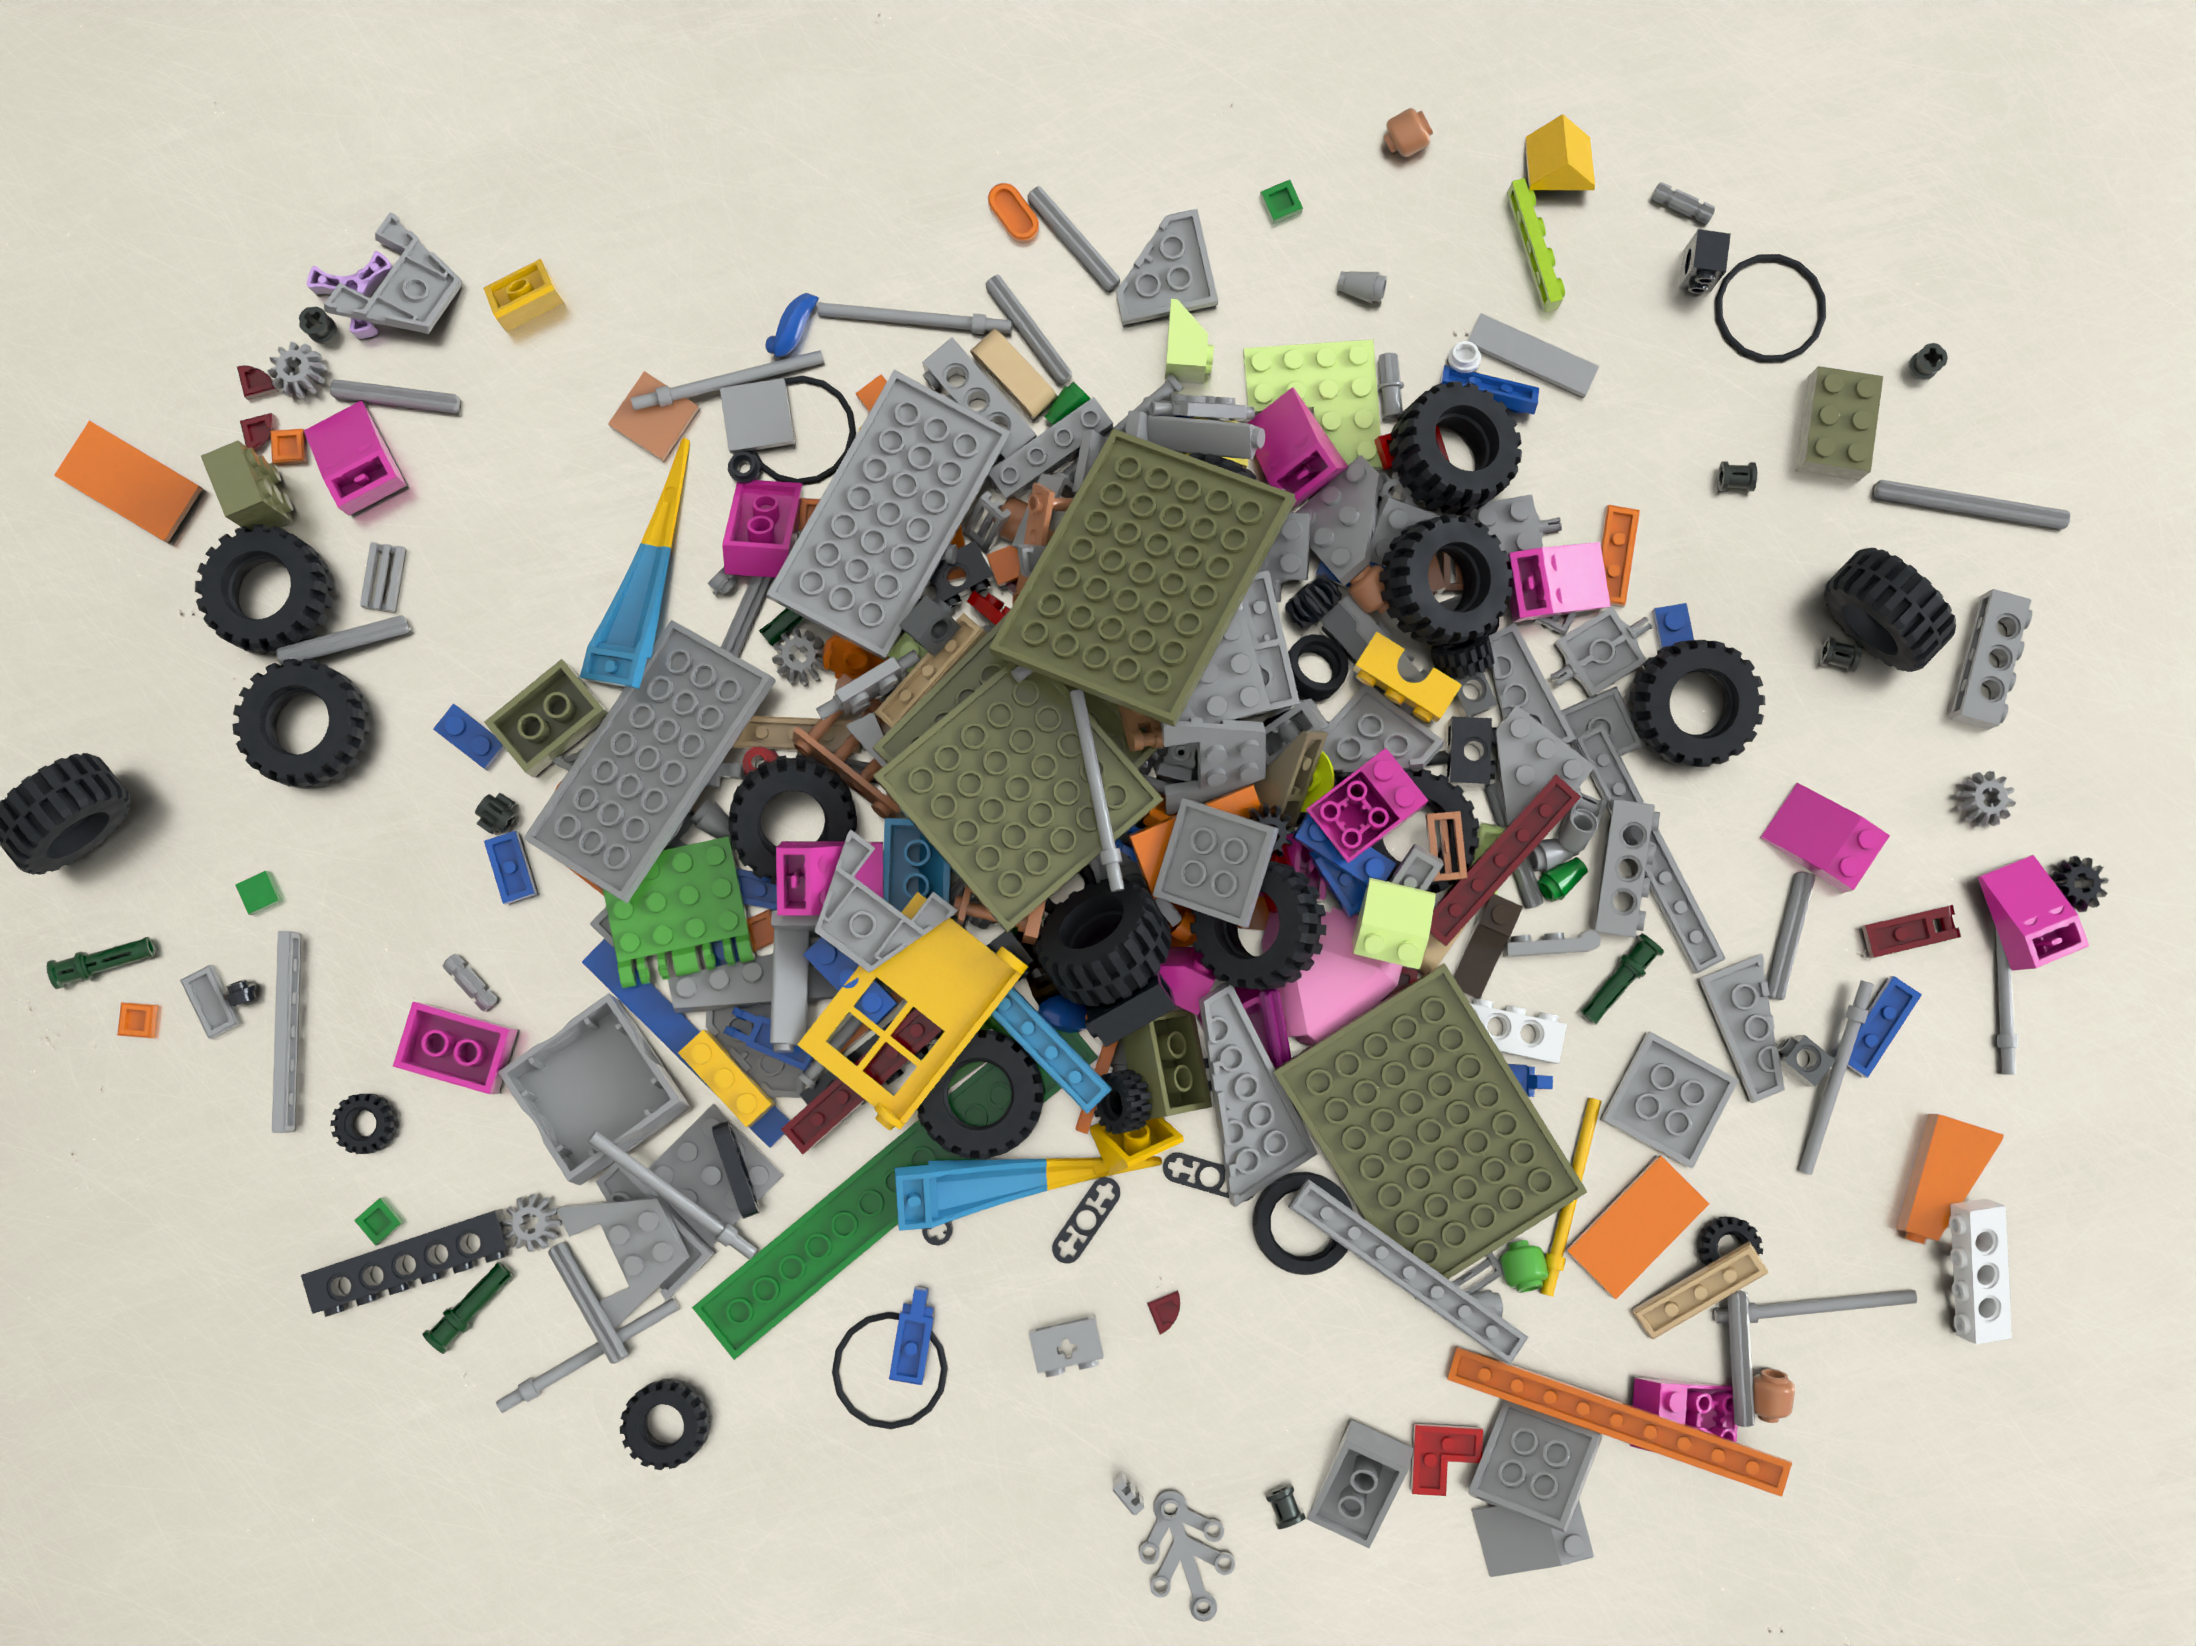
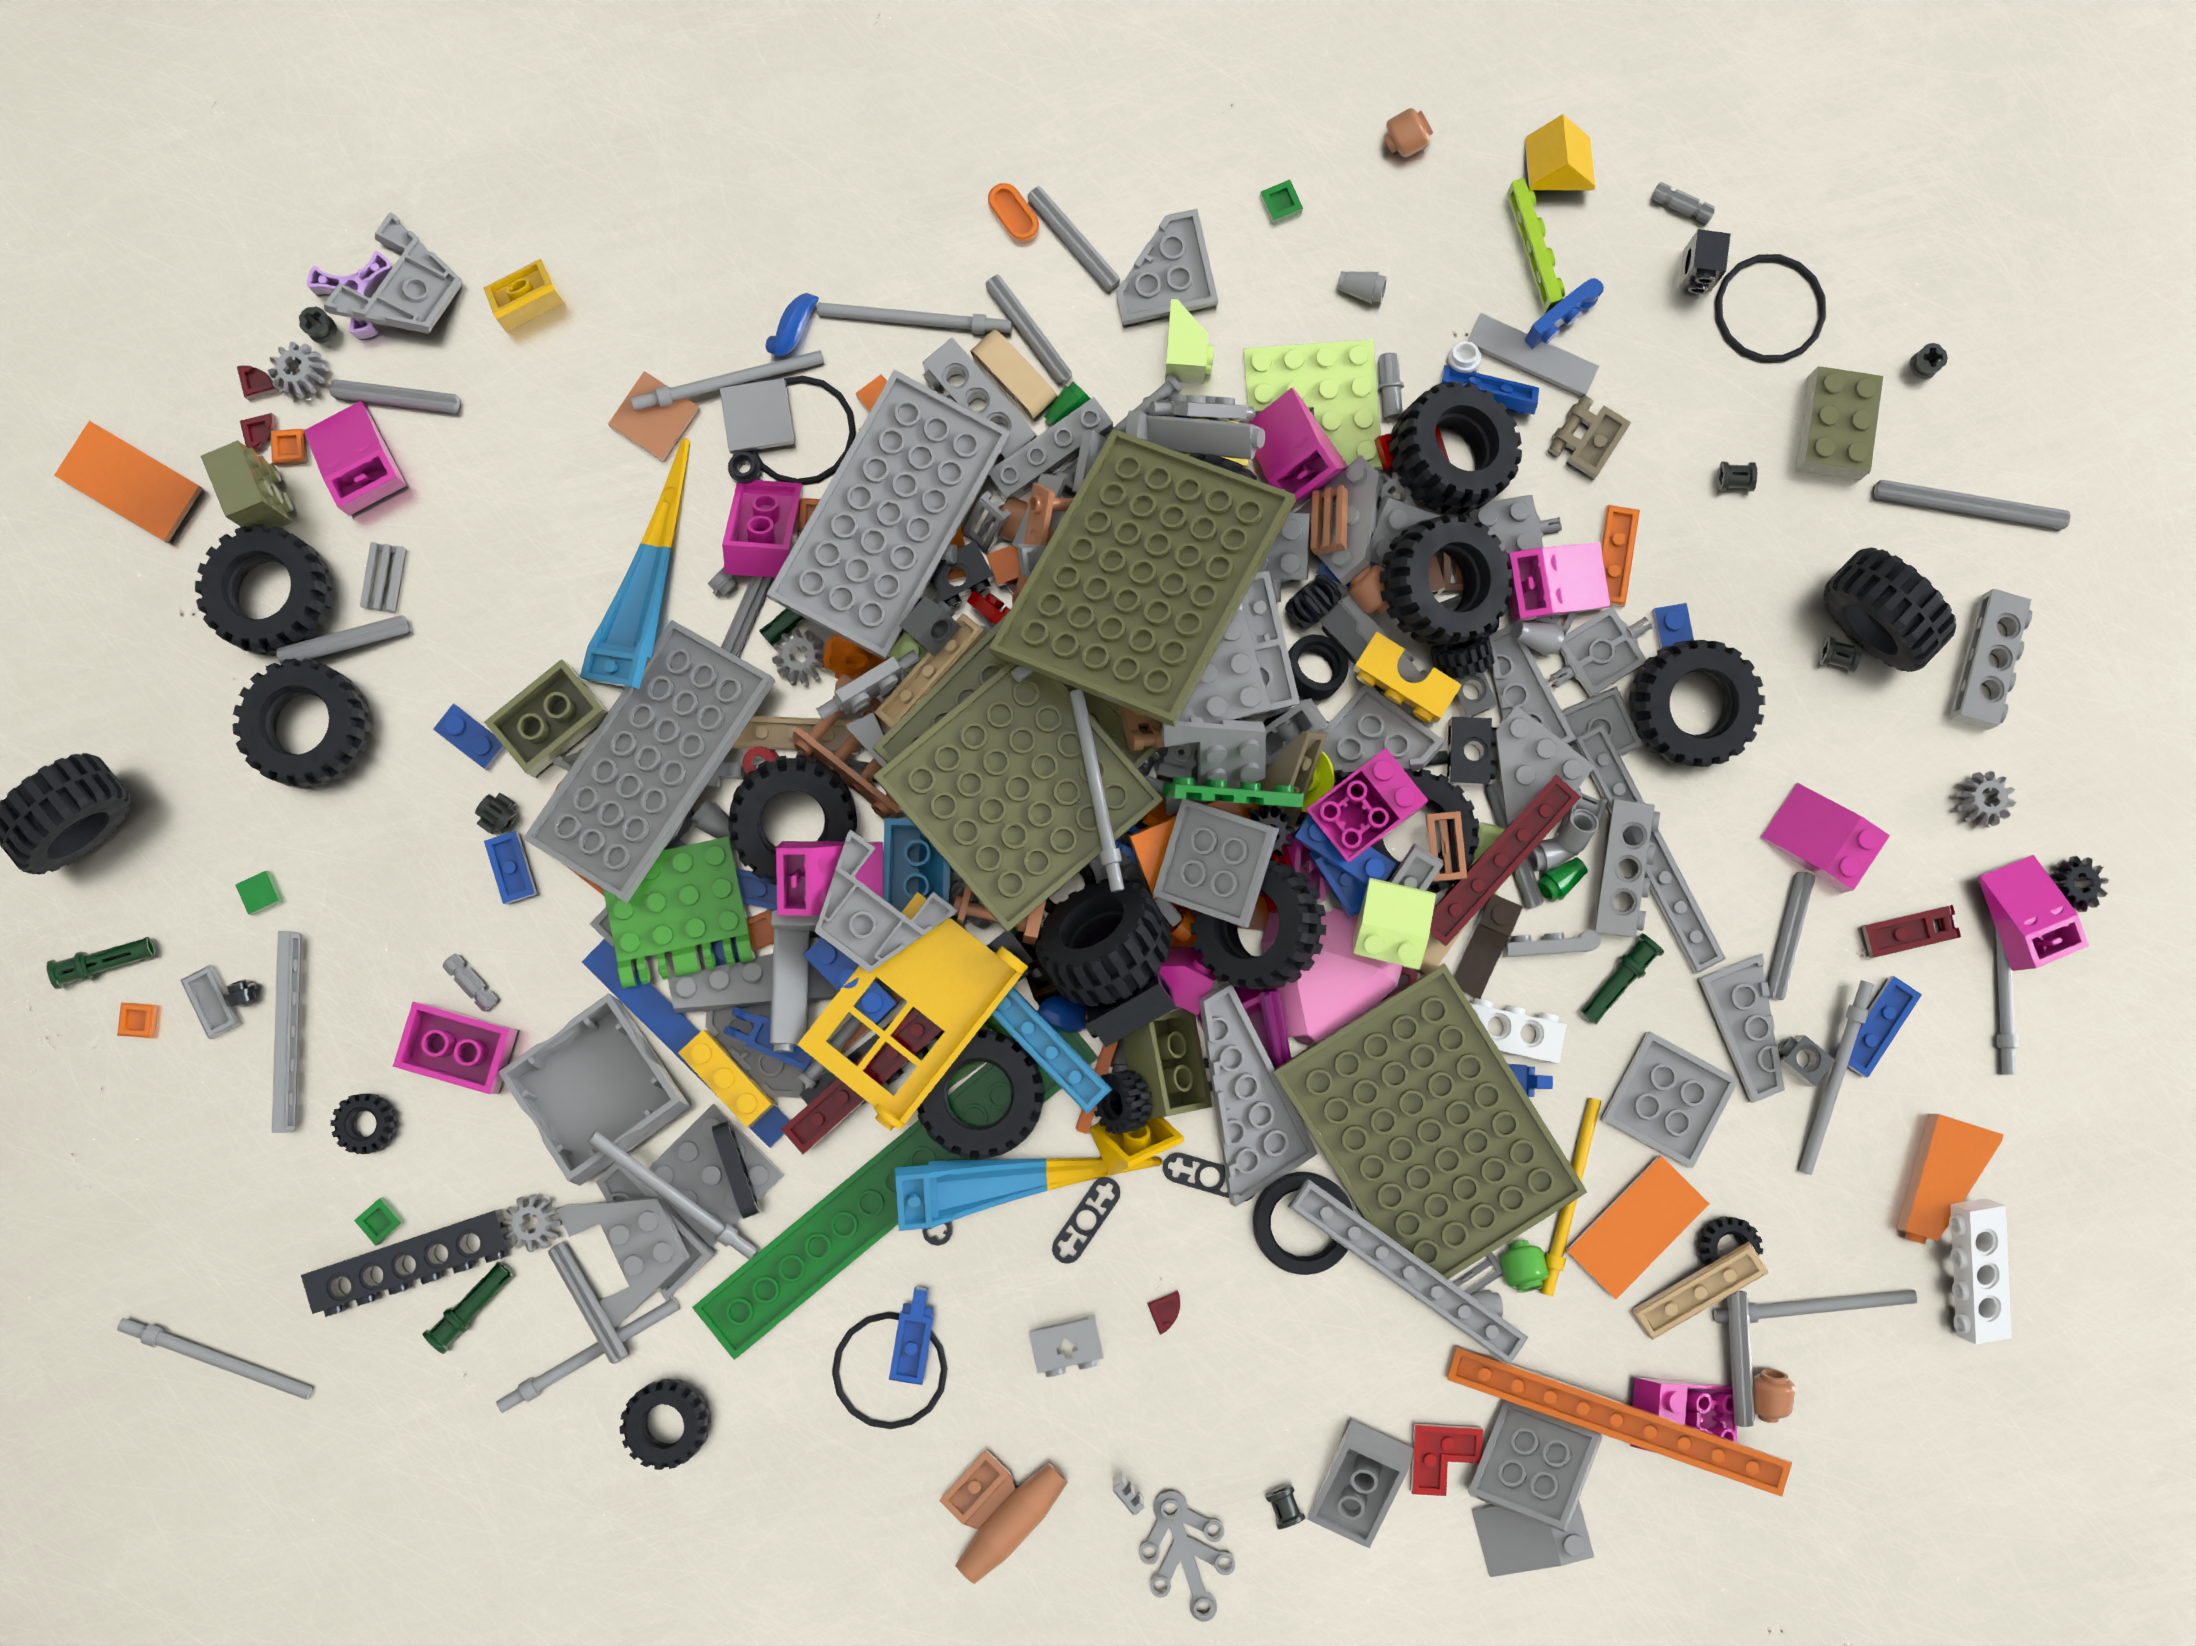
none -> light grey bar [117,1318,312,1400]
none -> nougat plate [939,1450,1068,1584]
none -> green wing [1162,776,1304,808]
none -> nougat tile [1310,485,1348,555]
none -> light grey cone [1512,620,1564,655]
none -> blue hinge [1525,278,1604,349]
none -> dark tan plate [1548,395,1631,479]

